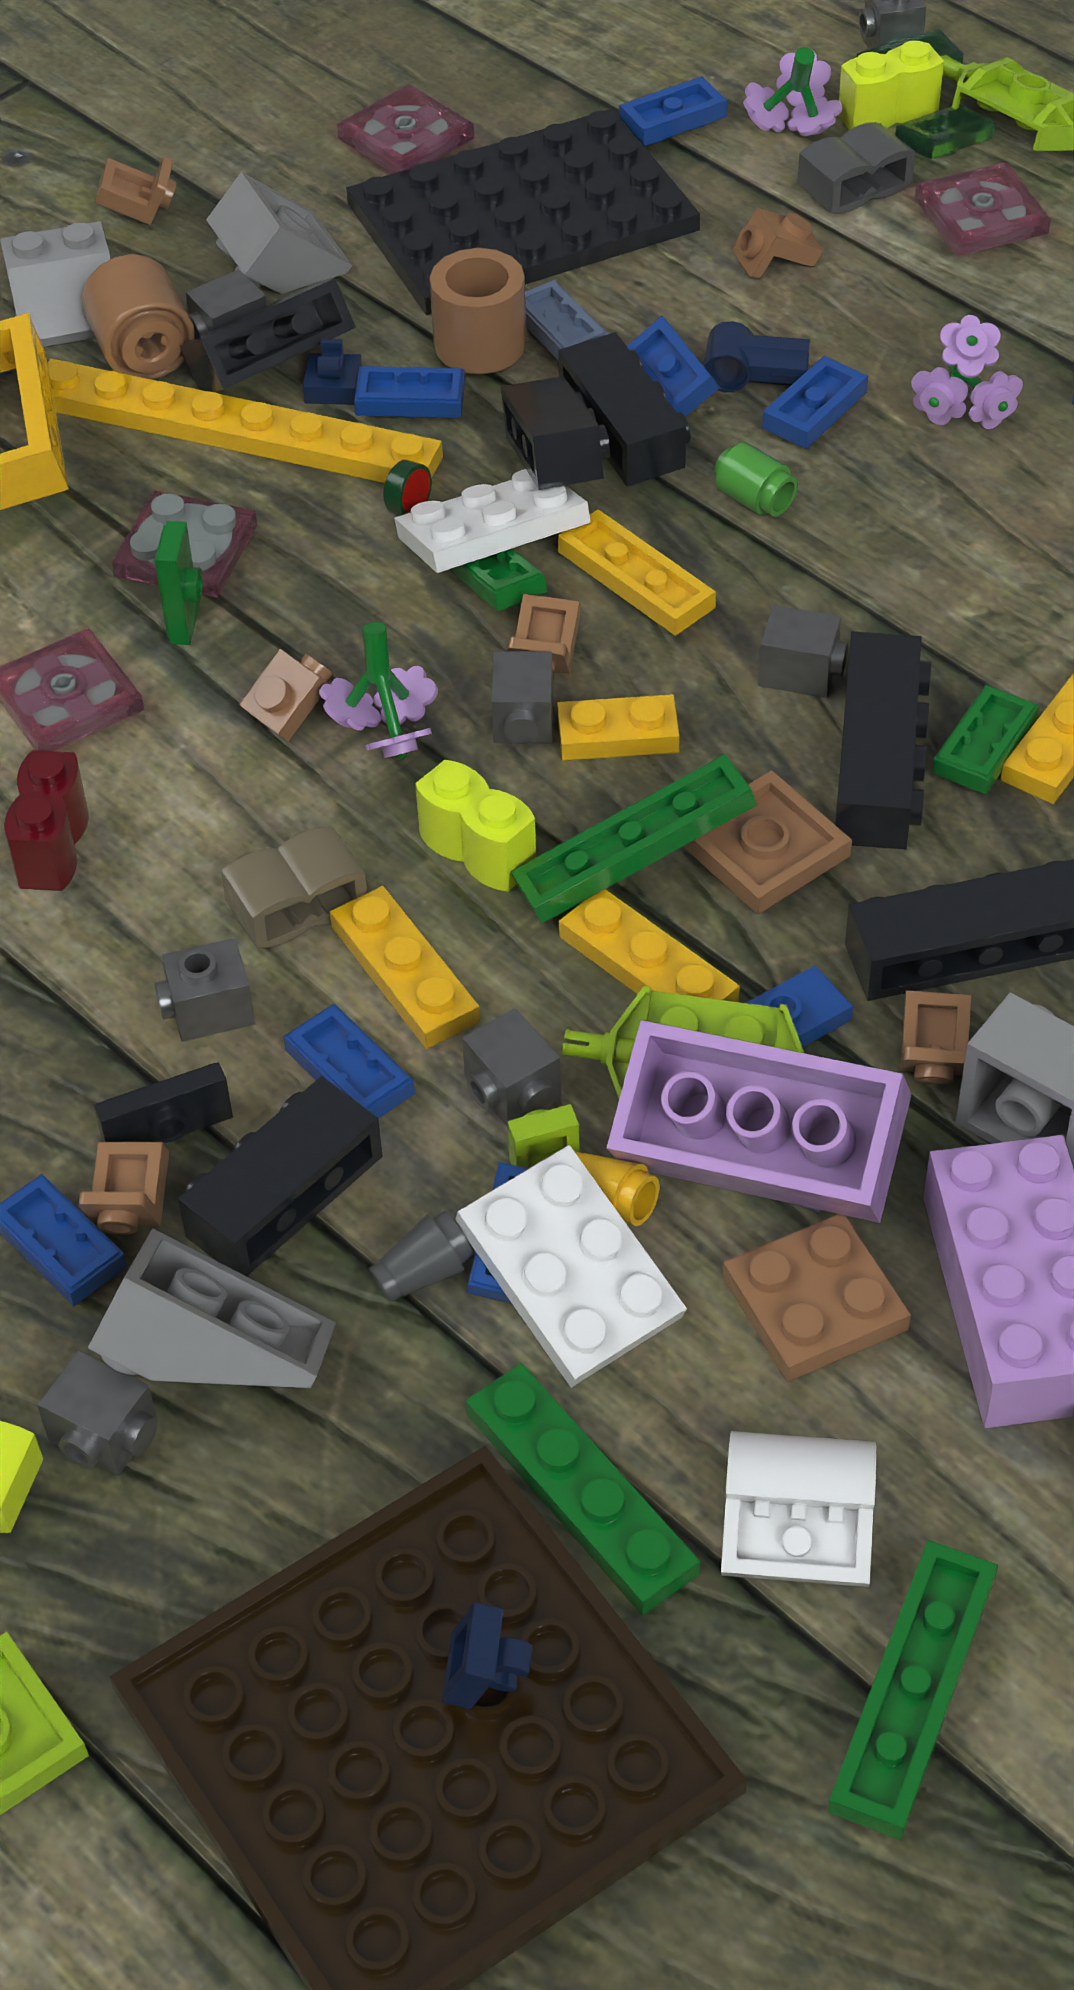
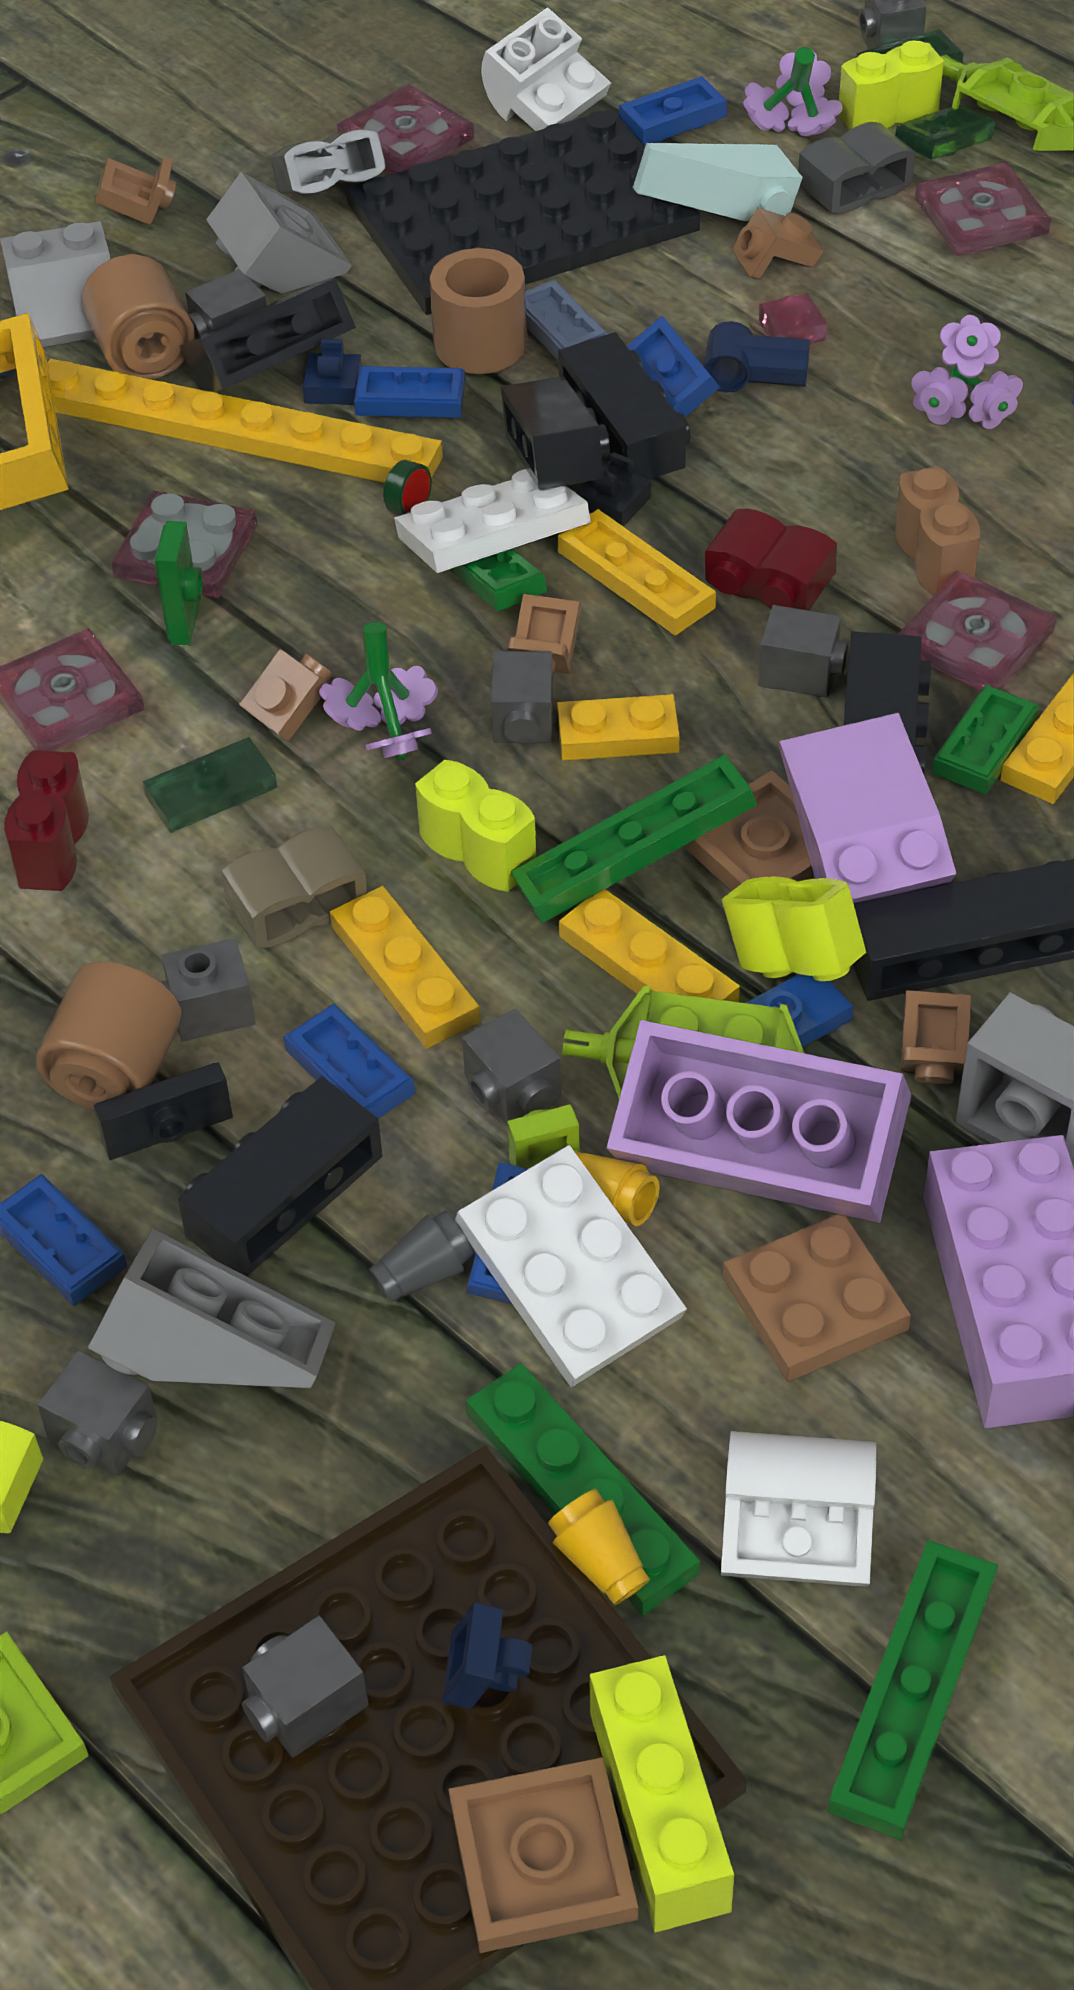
medium nougat bracket [78,1142,169,1235] -> none
bright green brick [714,442,798,517] -> none
blue plate [762,356,868,449] -> none
none -> medium nougat piece [36,961,182,1111]
none -> clear green plate [142,737,277,833]
none -> flat silver brick [242,1615,369,1758]
none -> brick [270,130,386,195]
none -> medium nougat plate [448,1757,638,1953]
none -> white brick [481,7,611,131]
none -> yellow cone [548,1489,650,1606]
none -> black tile [576,452,651,527]
none -> neon yellow brick [590,1655,734,1933]
none -> light aqua slope [633,143,803,221]
none -> dark red brick [705,509,837,611]
none -> neon yellow brick [721,876,867,981]
none -> clear pink plate [759,293,827,344]
none -> lavender slope [778,713,956,903]
none -> medium nougat brick [895,466,981,597]
none -> clear pink piece [898,570,1057,691]

